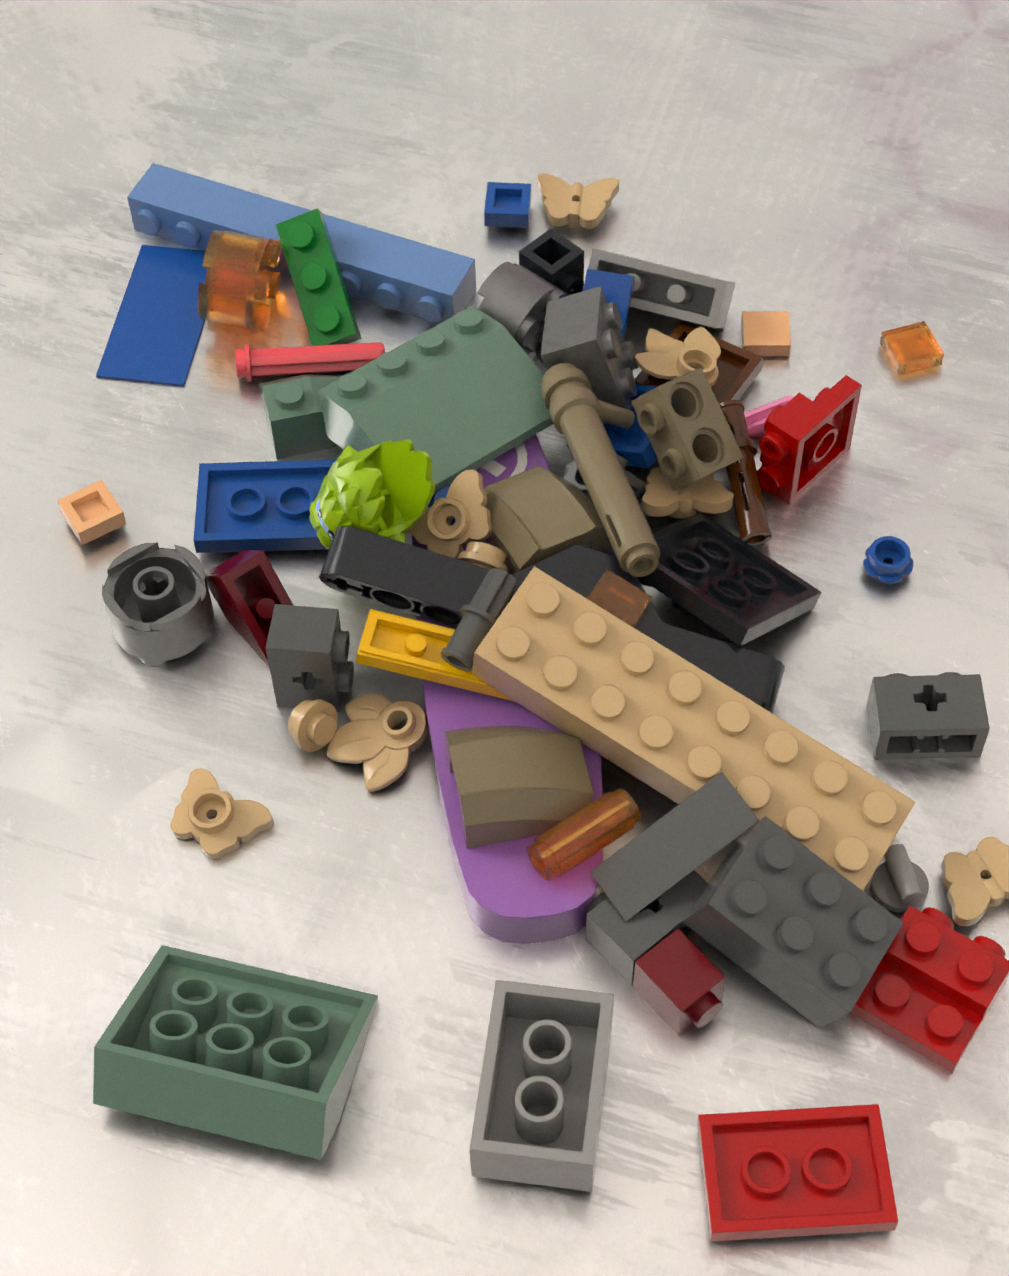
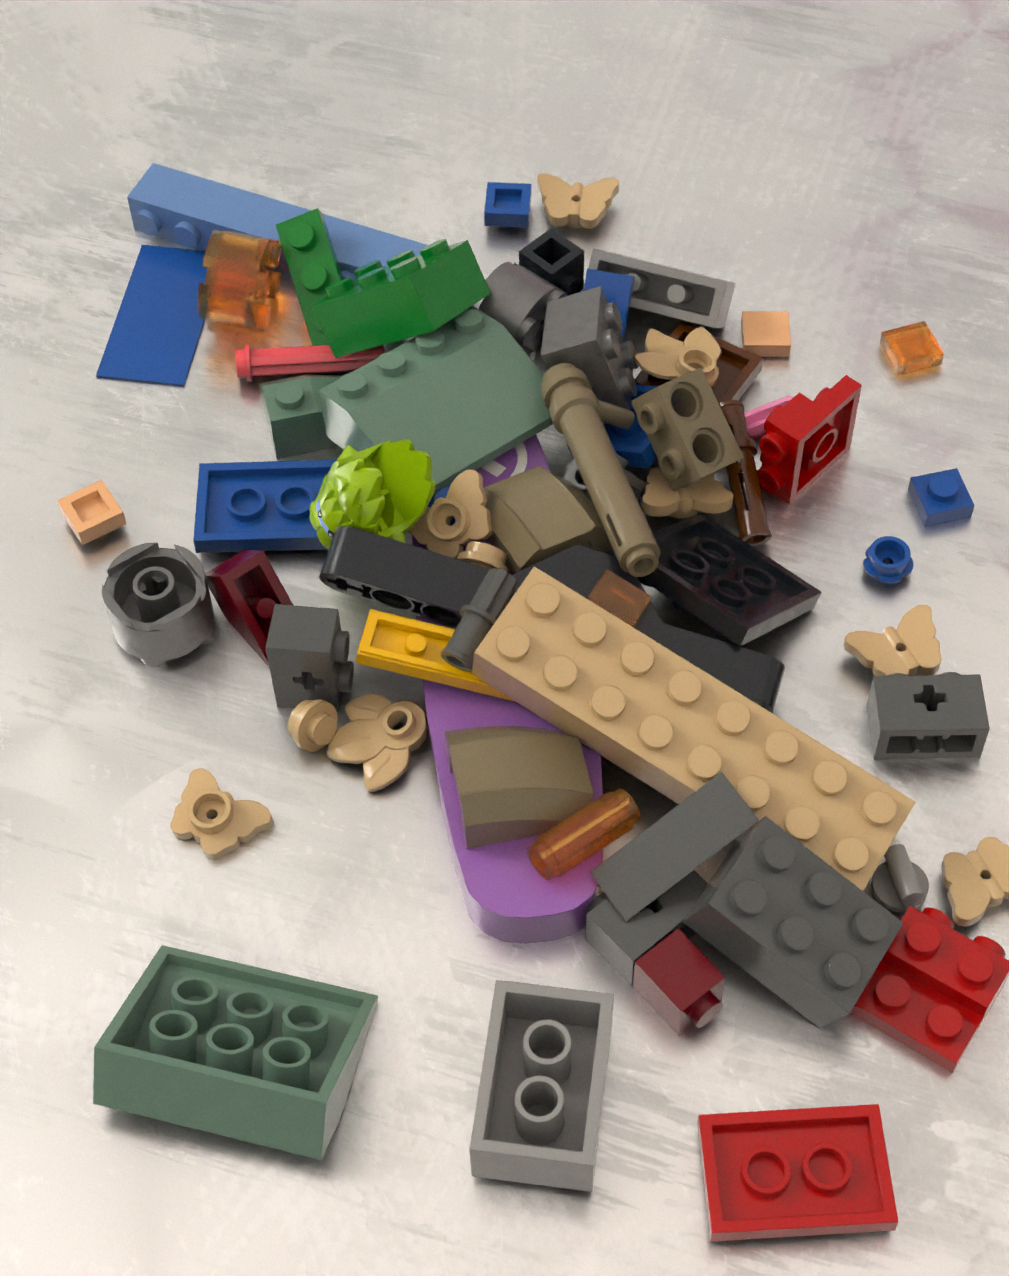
none -> green brick [311,239,491,358]
none -> tan animal [843,605,942,677]
none -> blue plate [908,468,974,527]

